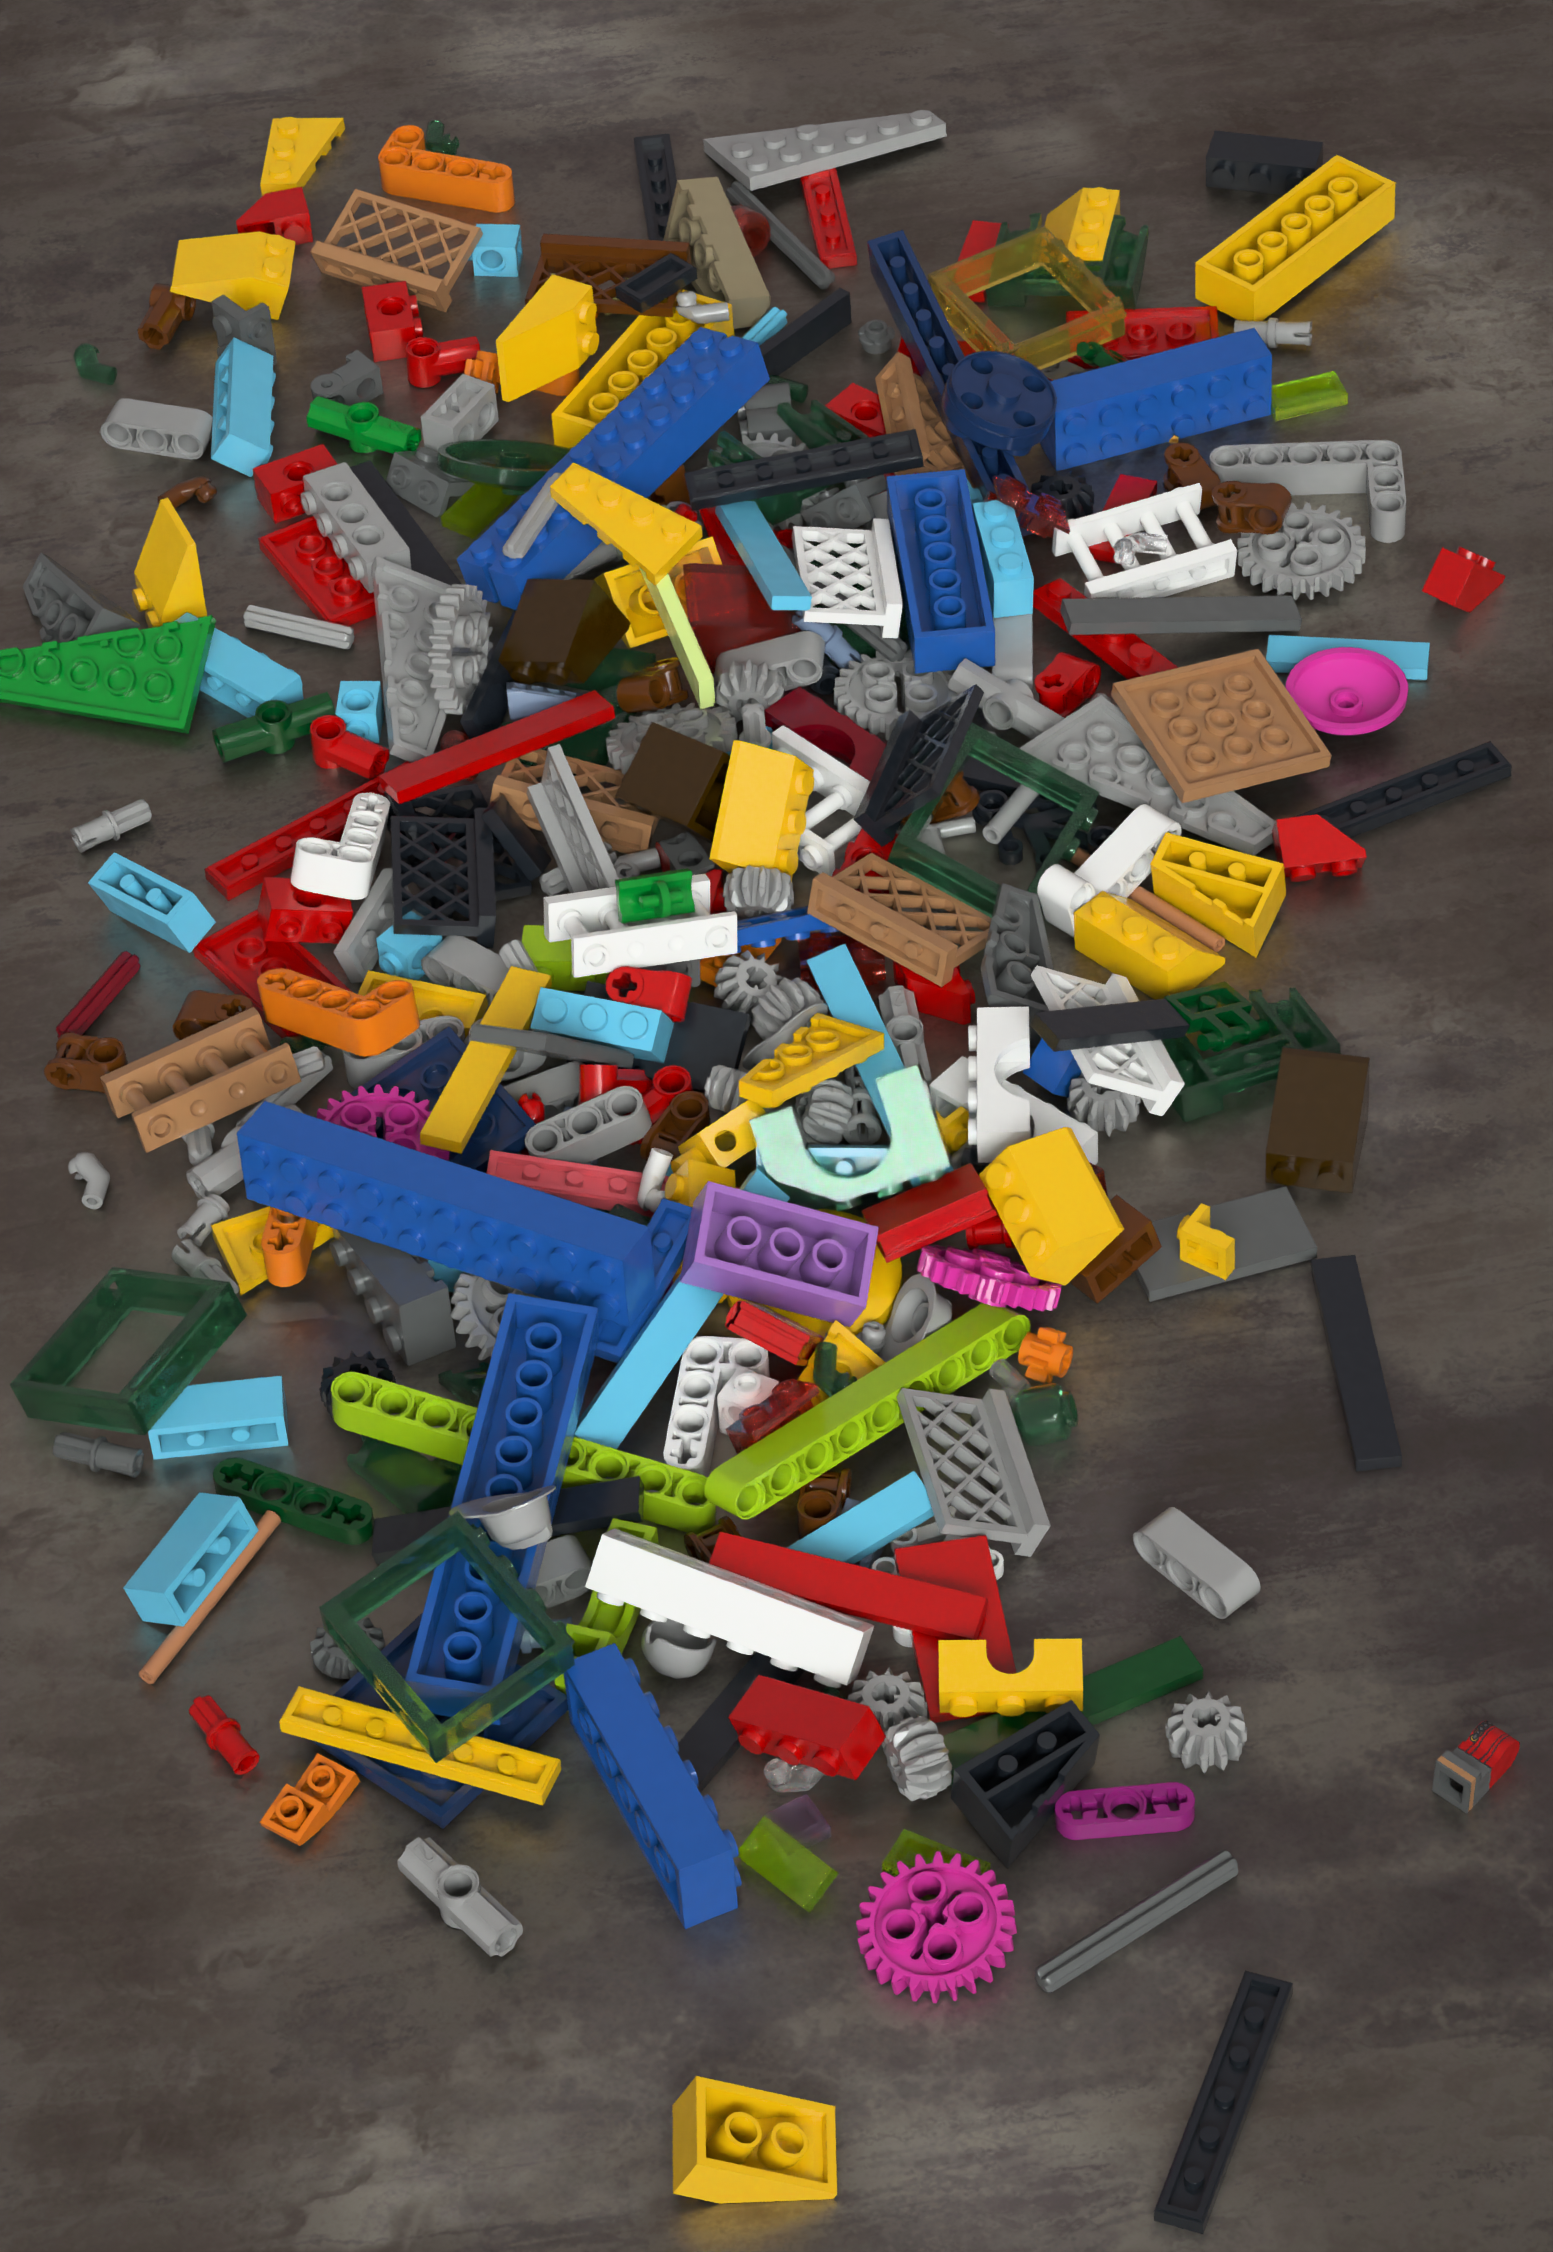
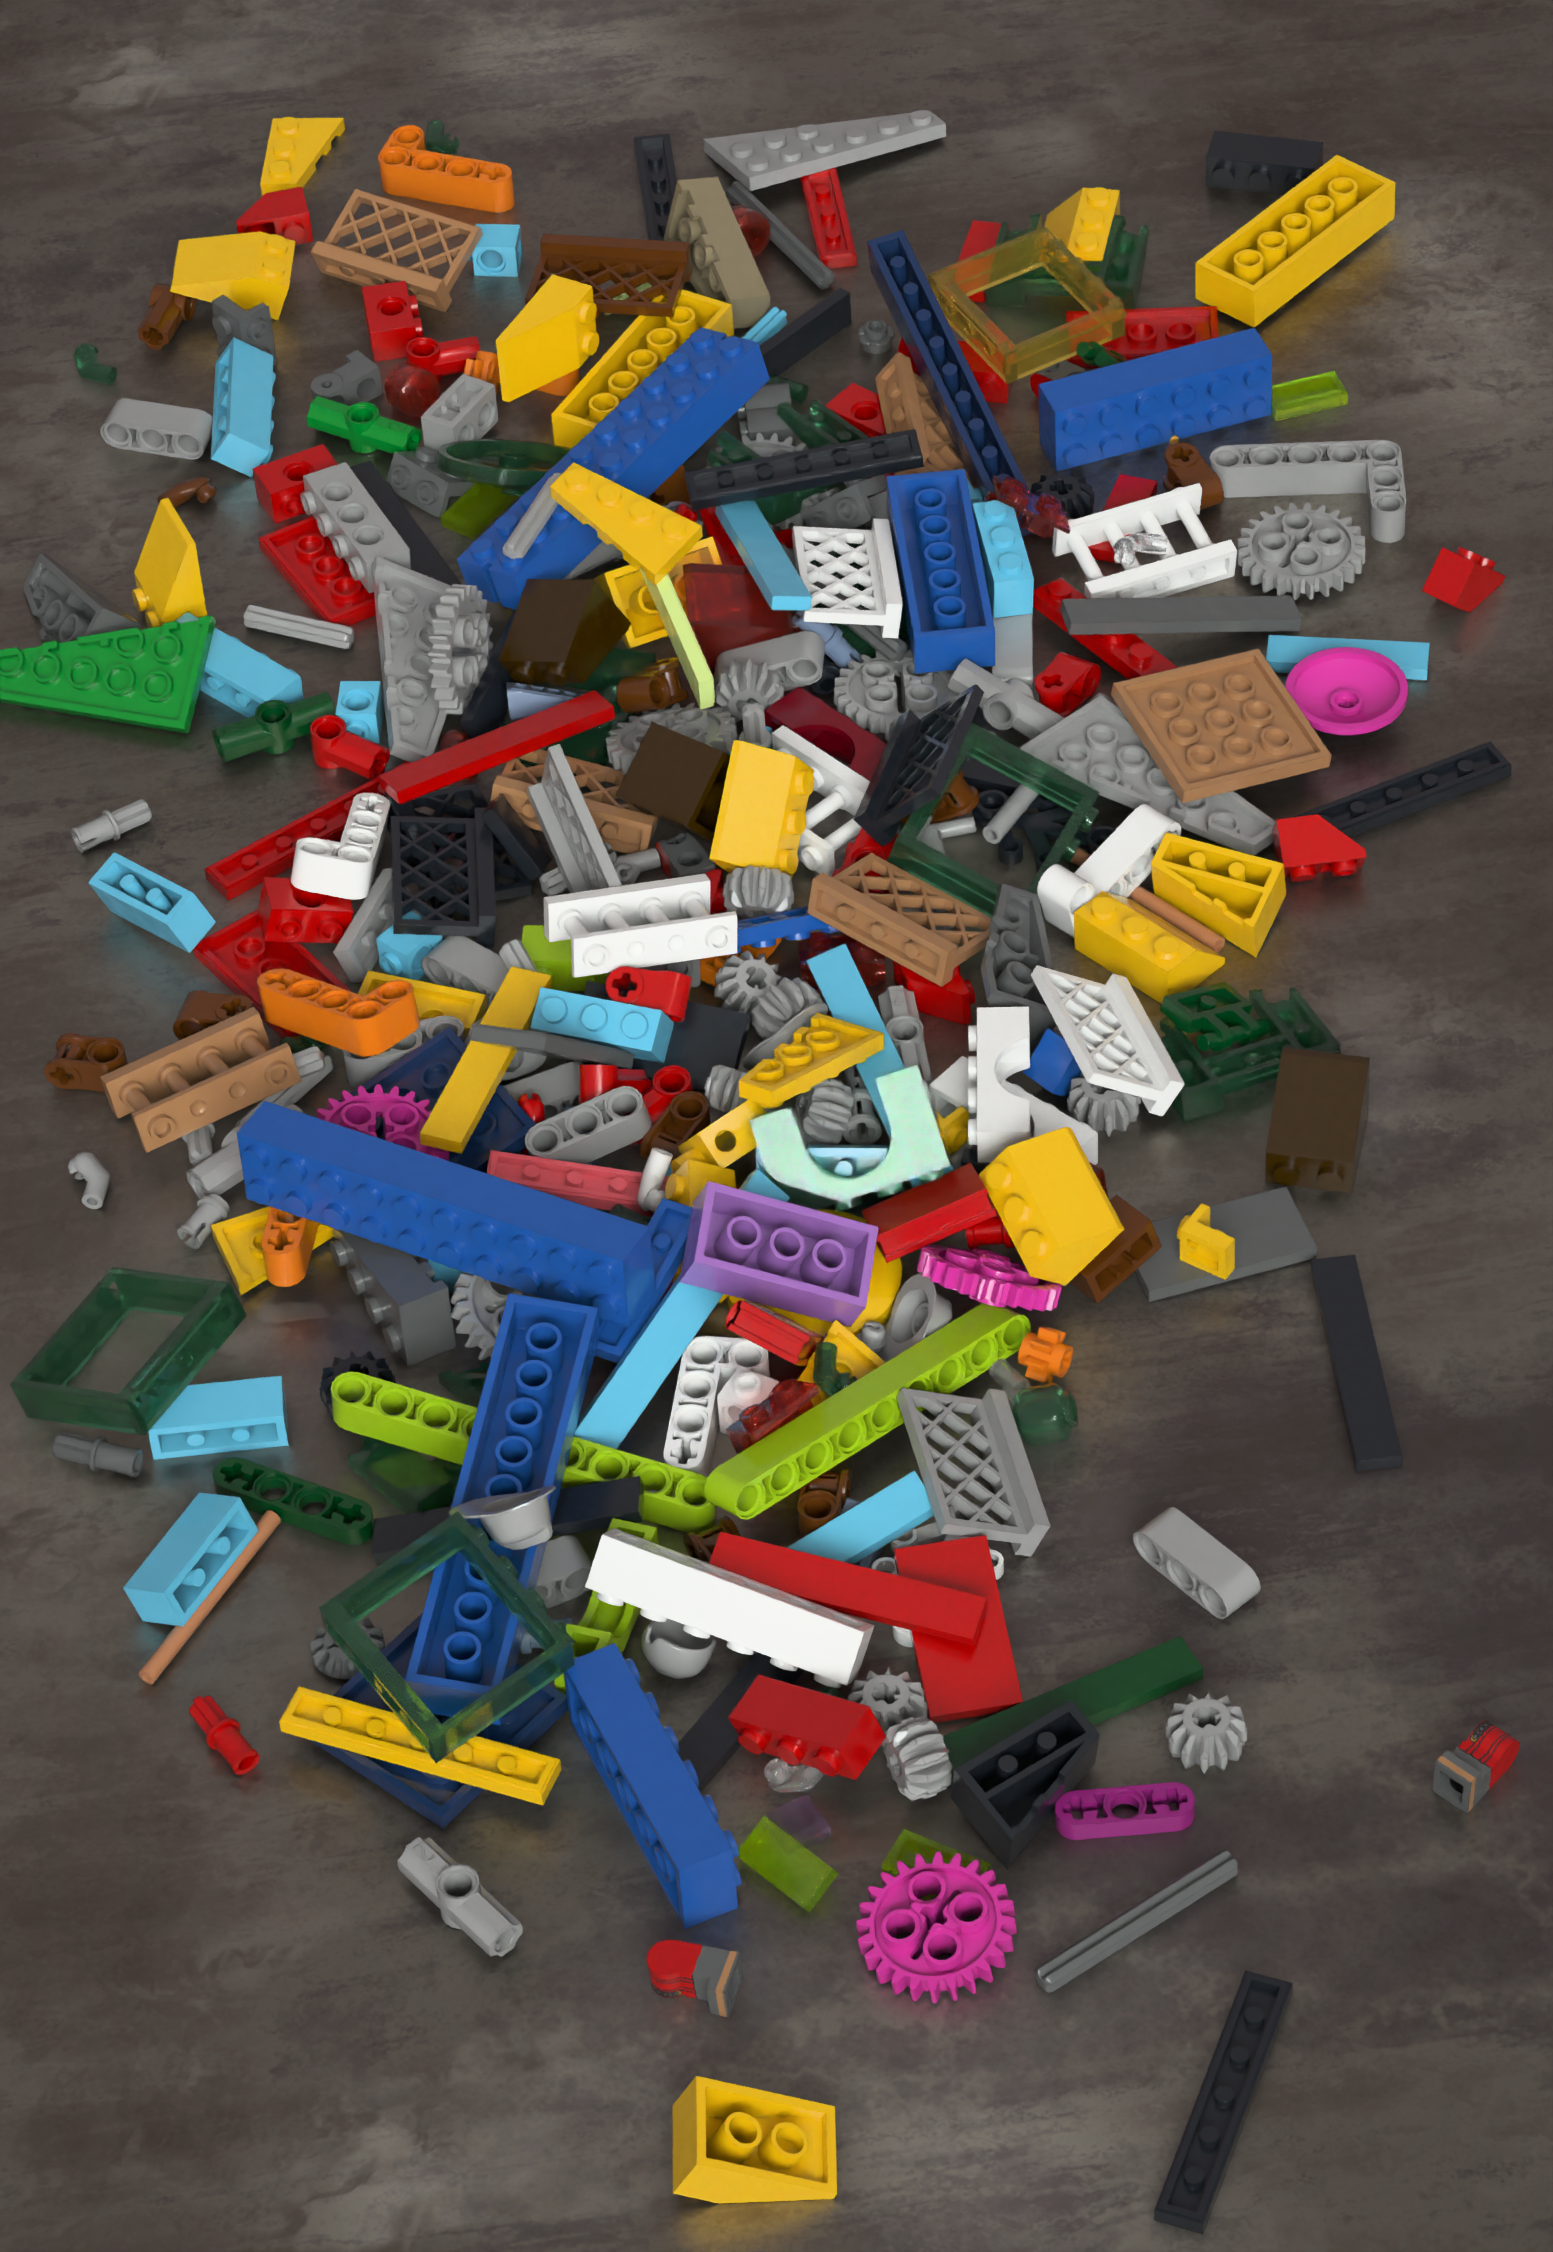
dark red axle [56,951,141,1039] -> none
light grey axle [172,1239,239,1304] -> none
orange slope [260,1753,360,1846] -> none
black tile [615,253,698,313] -> none
green hips [615,868,695,923] -> none
light grey arm [676,291,729,324] -> none
yellow arch [938,1638,1083,1717] -> none
dark blue piece [942,351,1057,456] -> none
black tile [1030,998,1190,1052] -> none
reddish brown piece [1212,481,1292,535] -> none
light grey pin [1234,318,1312,348] -> none
none -> clear red head [384,363,441,417]
none -> leg [646,1940,744,2018]

